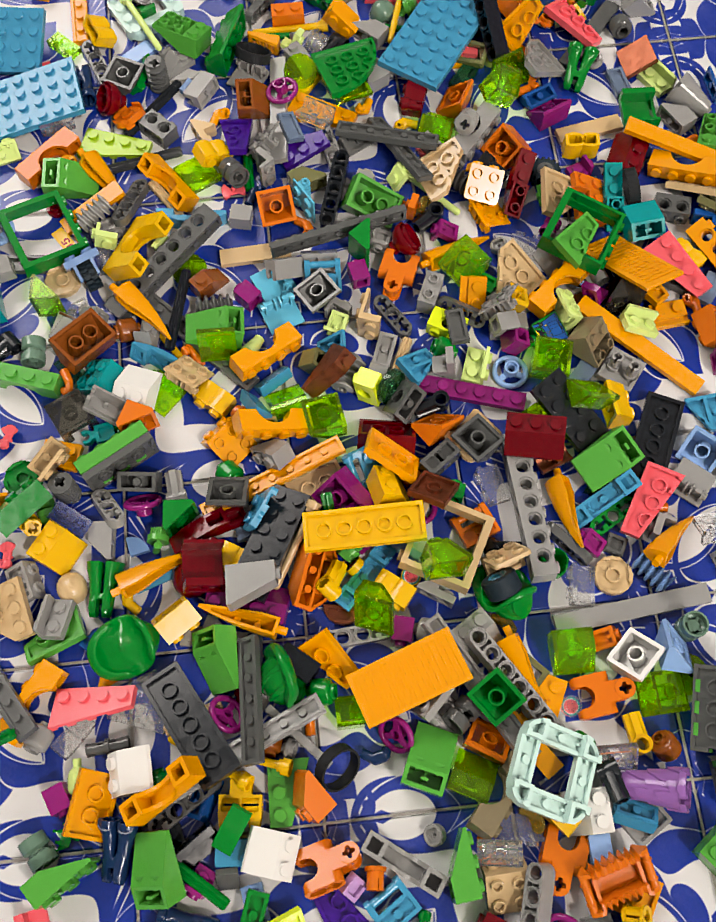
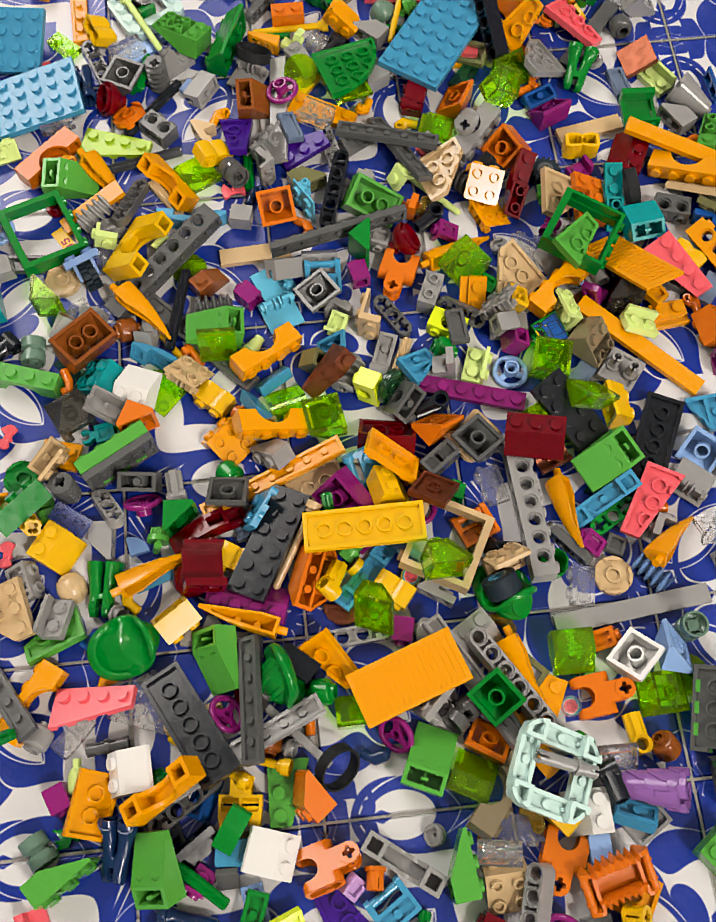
light grey slope [225,559,281,611] -> none
none -> clear bracket [107,33,147,60]
none -> light grey plate [108,604,127,620]
none -> light grey pin [534,748,599,780]

